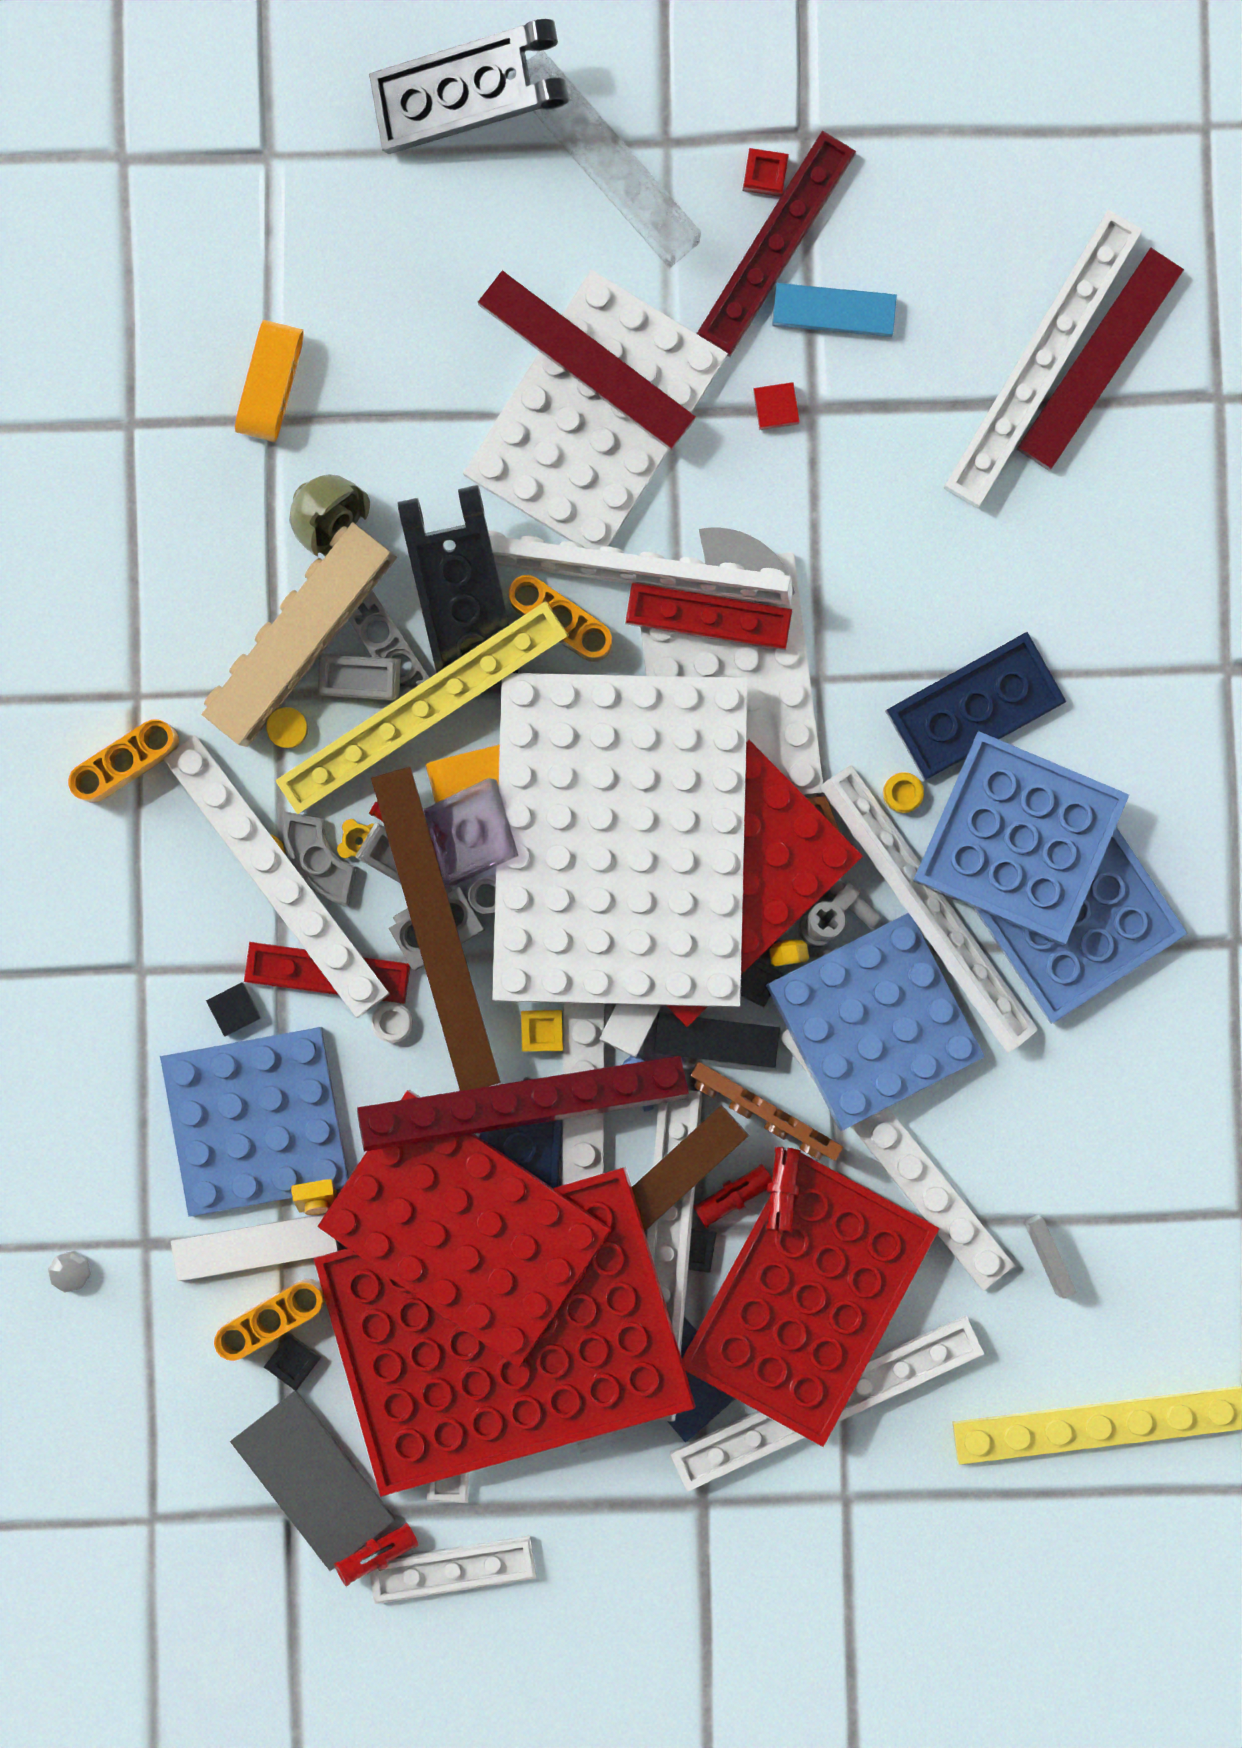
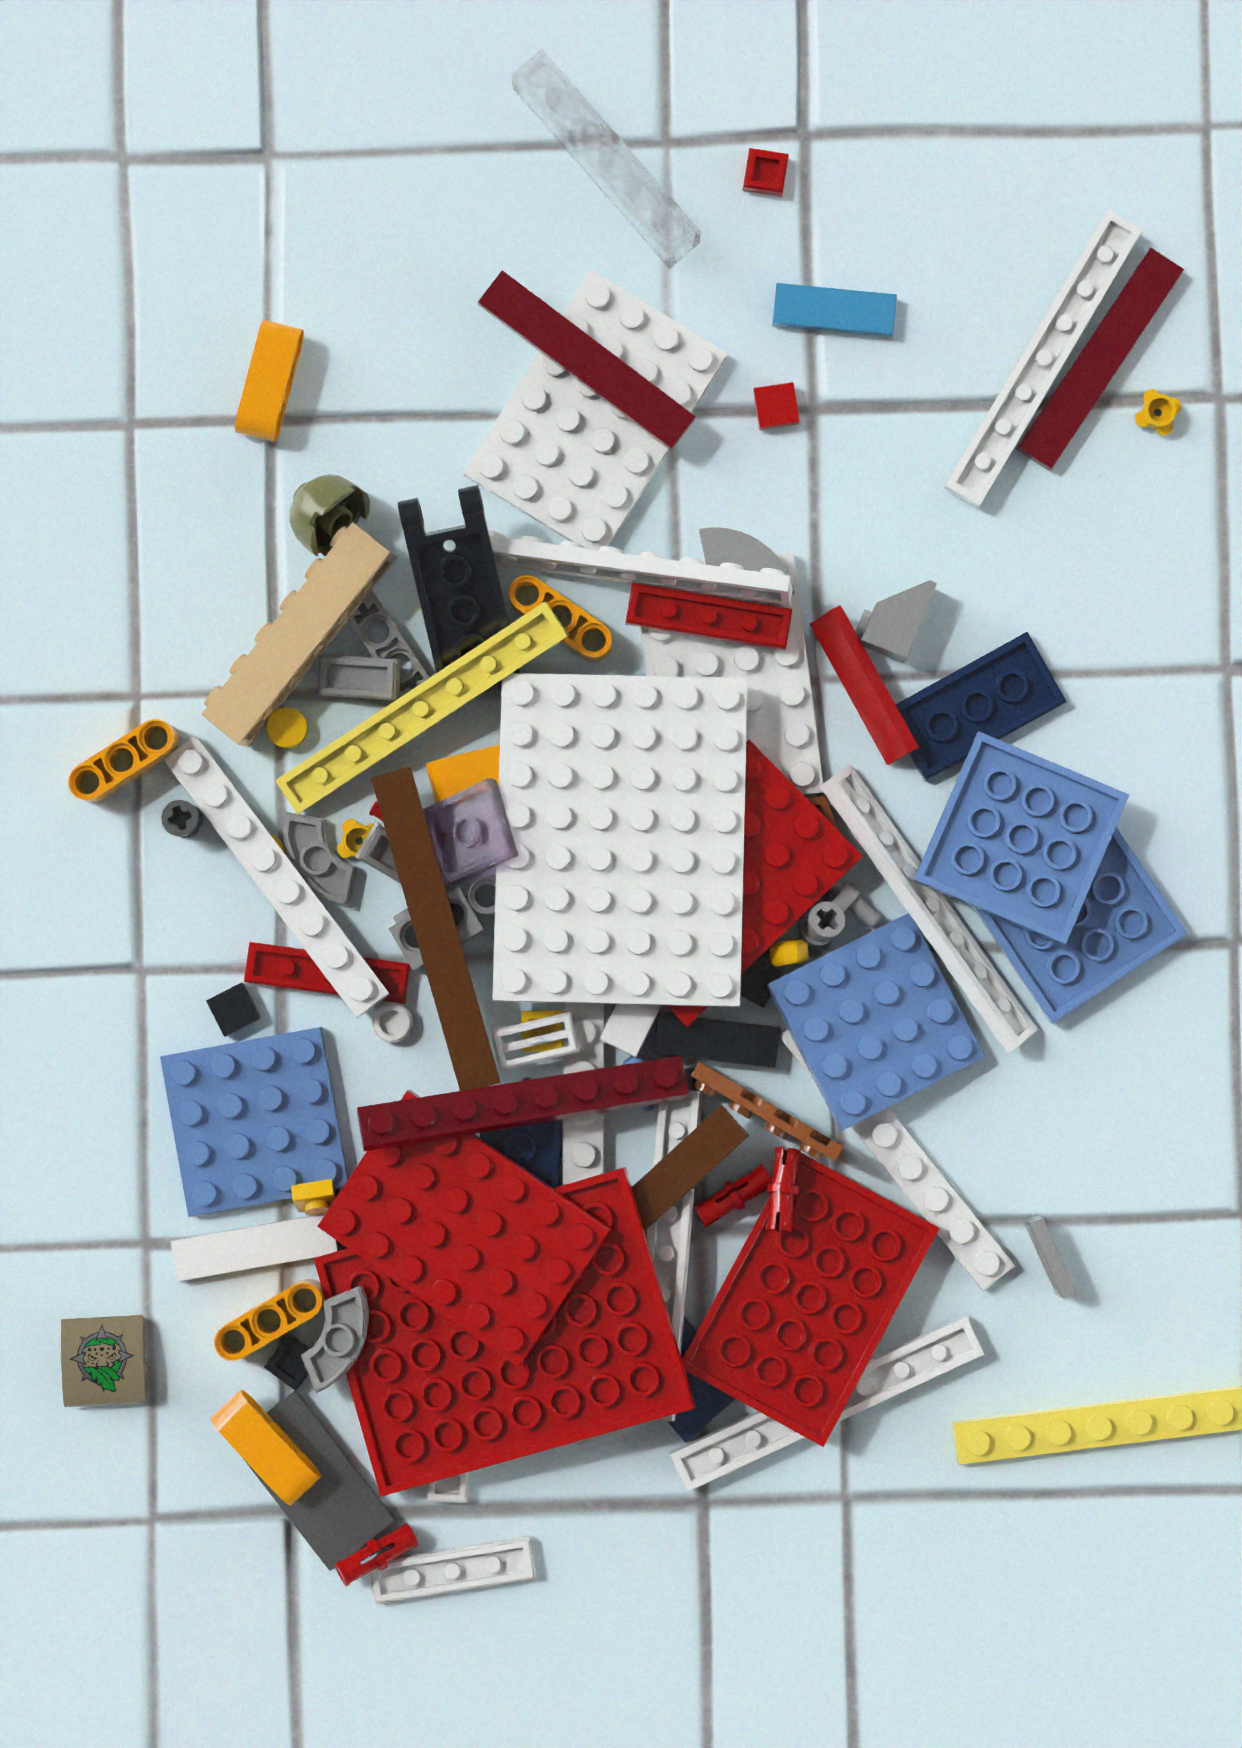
light grey tile [48,1251,91,1293] -> none
hinge [369,19,569,154] -> none
black tile [688,1228,717,1273] -> none
dark red tile [696,130,856,357] -> none
yellow tile [882,772,924,814] -> none
none -> dark tan slope [61,1315,147,1407]
none -> dark grey bush [161,800,203,838]
none -> light orange beam [210,1390,322,1506]
none -> light grey tile [301,1285,369,1393]
none -> white tile [490,1012,579,1070]
none -> red tile [809,605,919,765]
none -> light grey slope [856,580,937,662]
none -> yellow plate [1135,389,1181,436]

